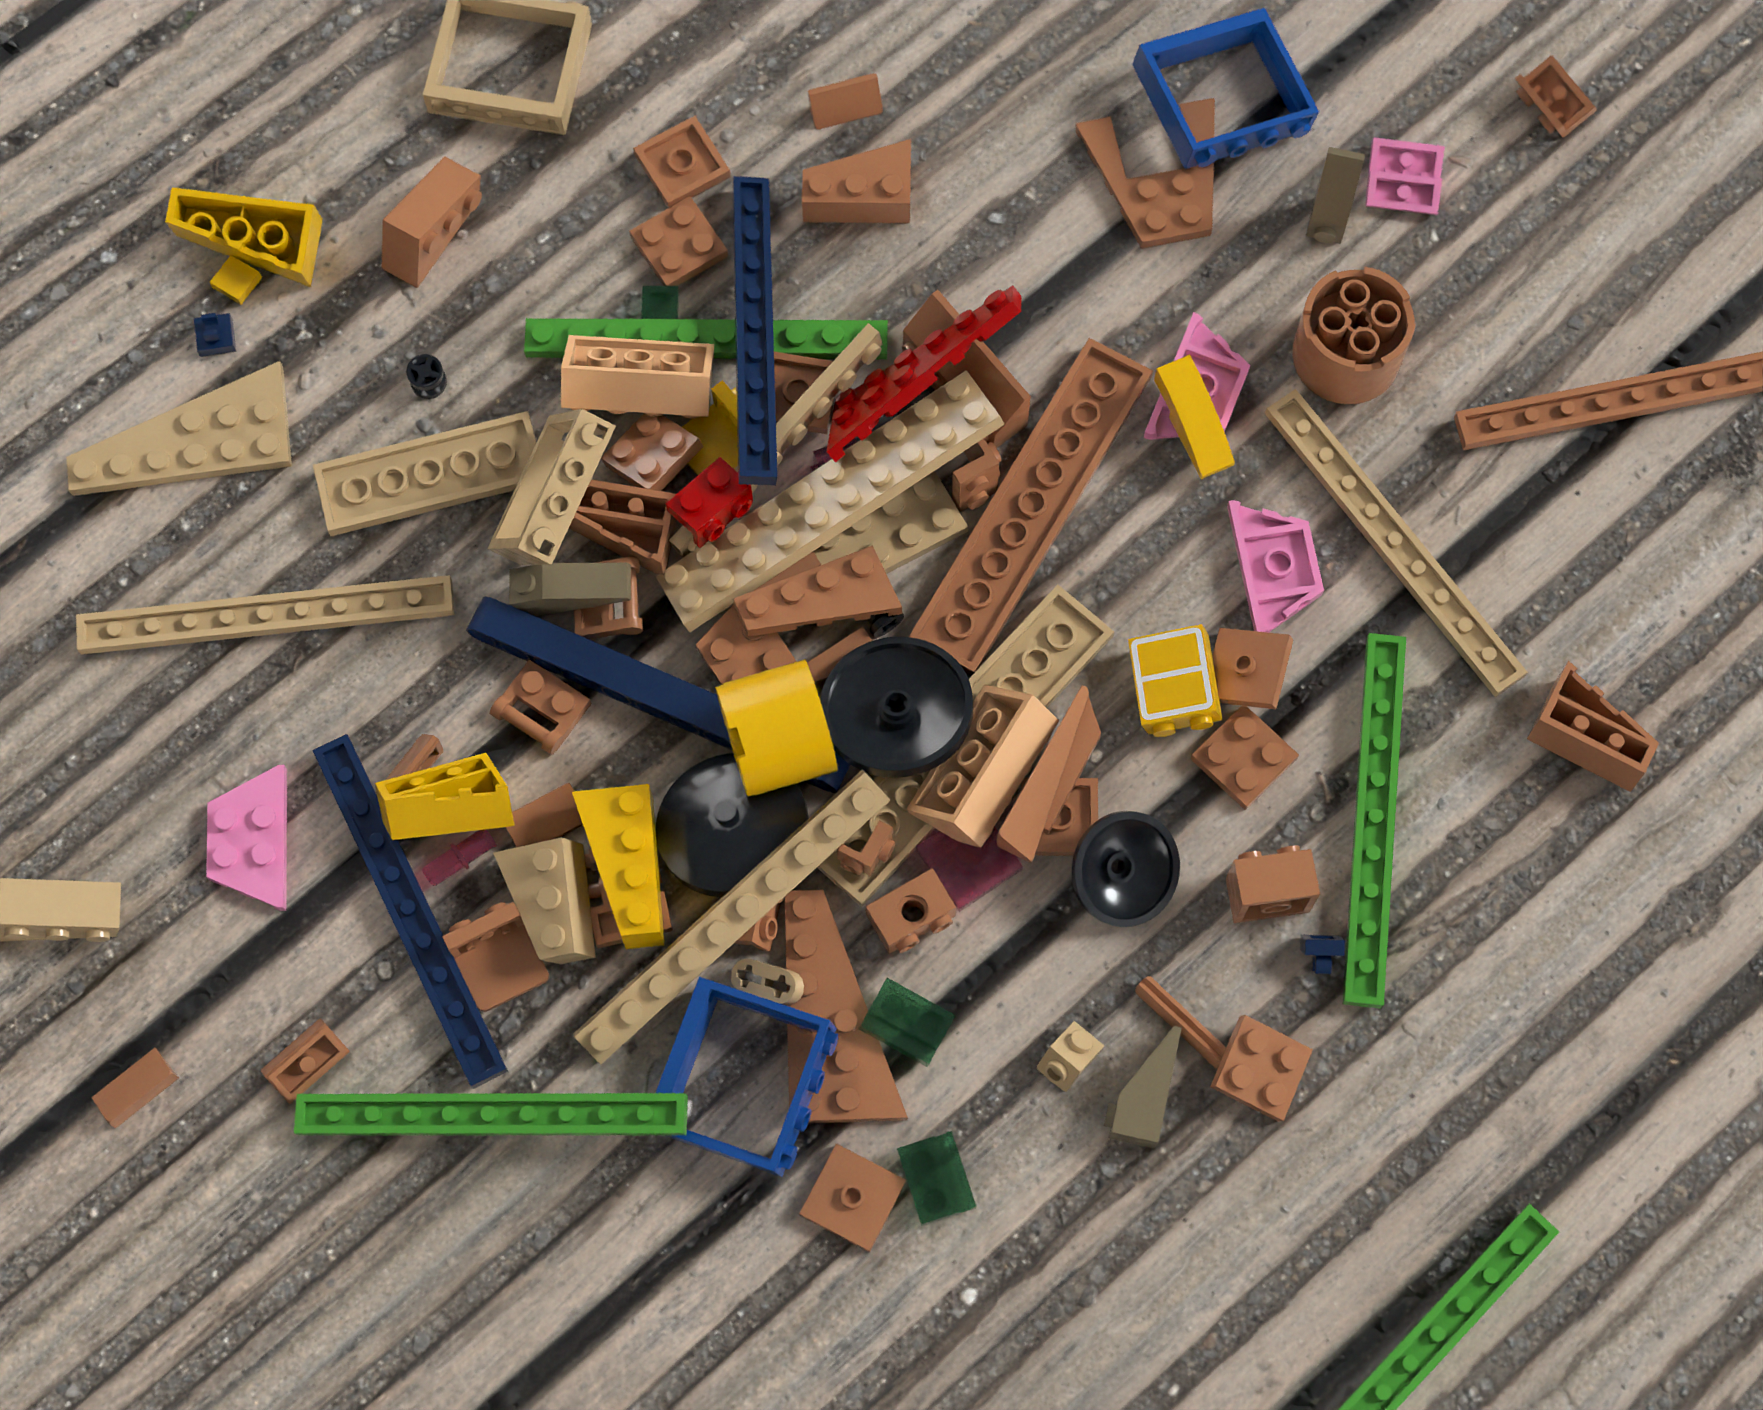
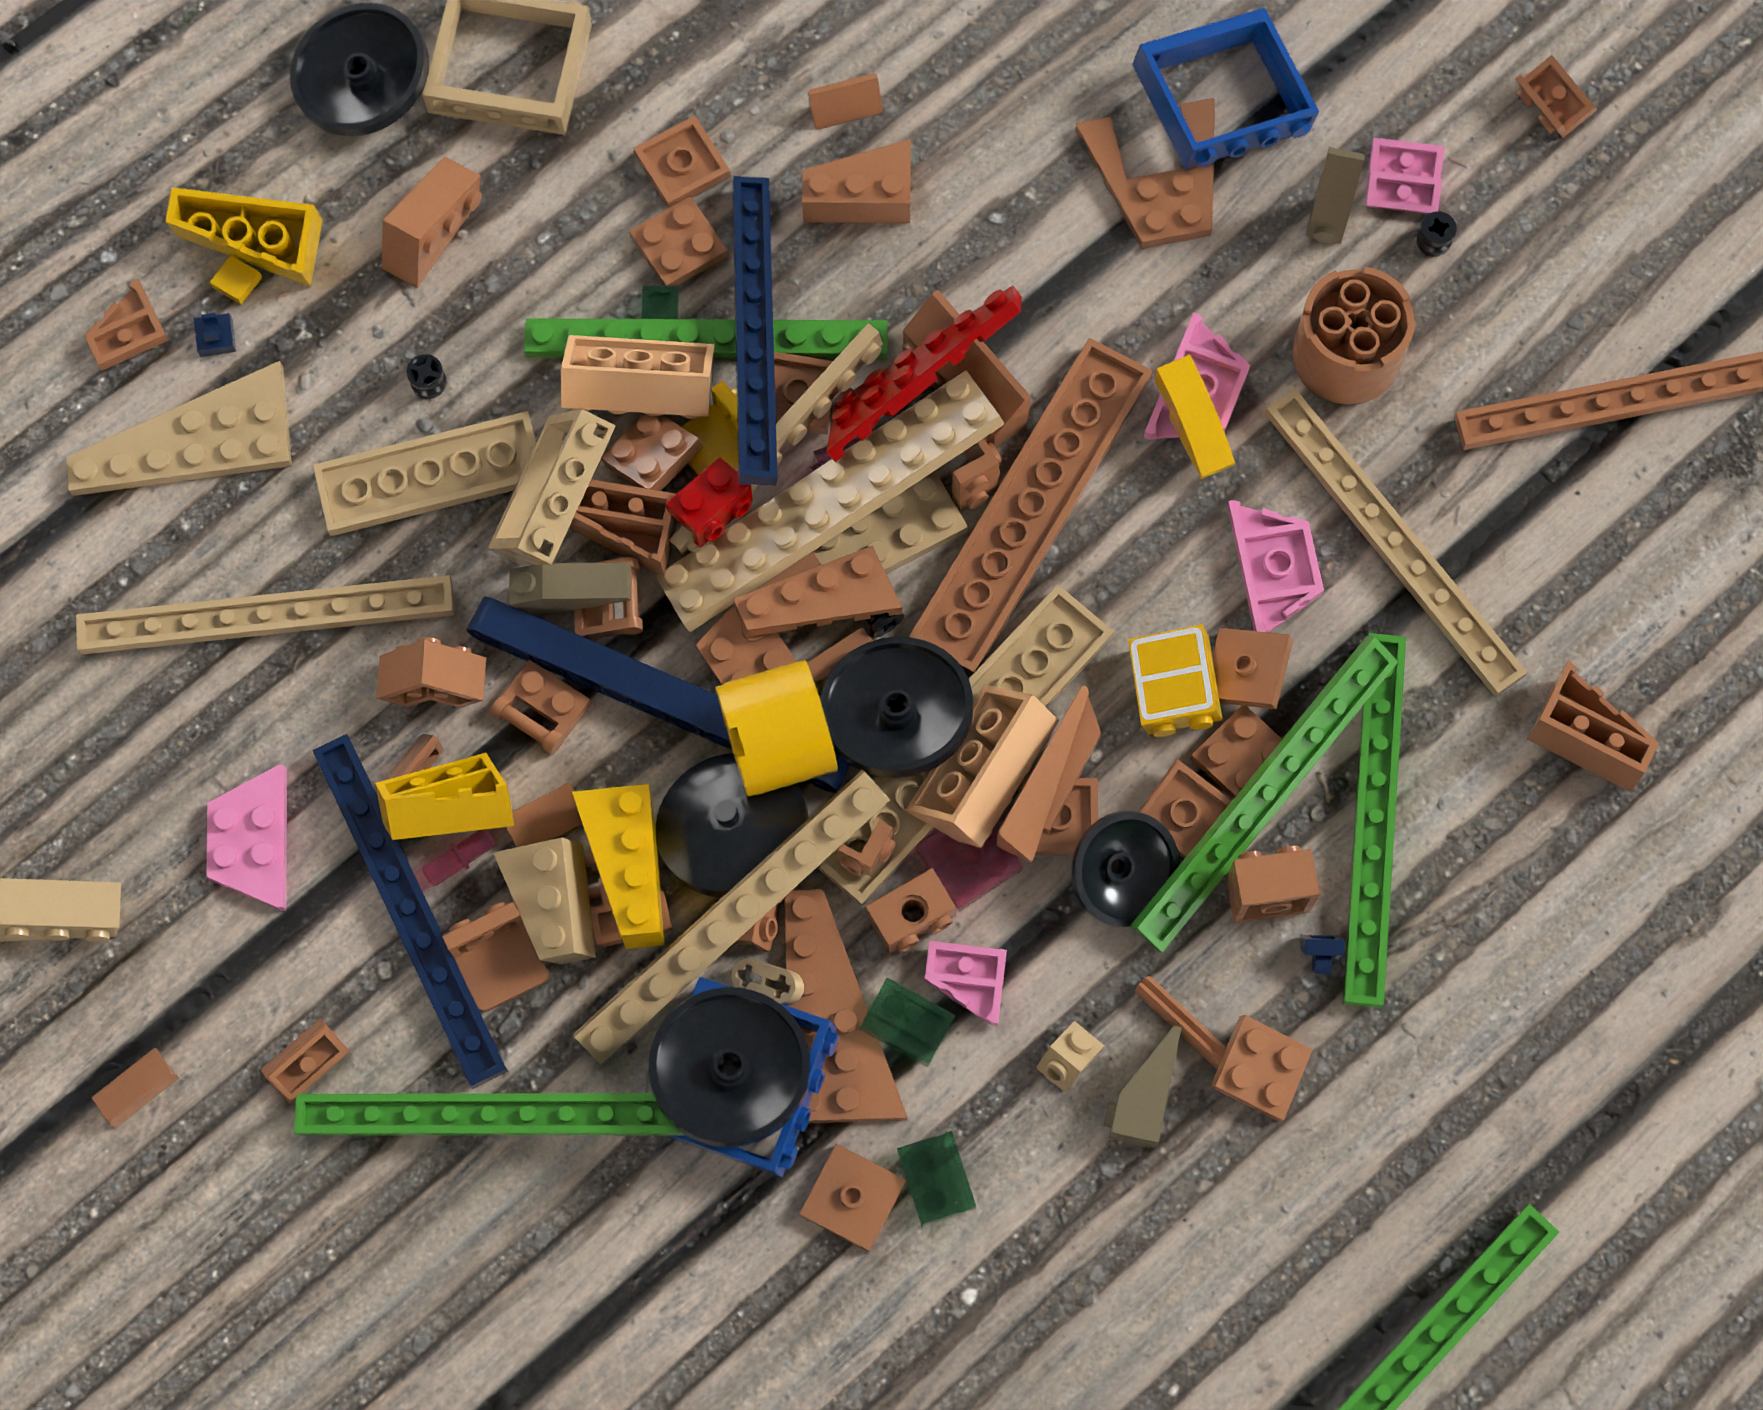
none -> nougat wing [84,278,169,371]
none -> black dish [290,3,429,136]
none -> nougat brick [376,637,486,708]
none -> black dish [649,987,810,1147]
none -> bright pink wing [925,941,1007,1026]
none -> bright green plate [1130,636,1398,952]
none -> nougat plate [1137,759,1232,860]
none -> black wheel [1416,211,1457,257]

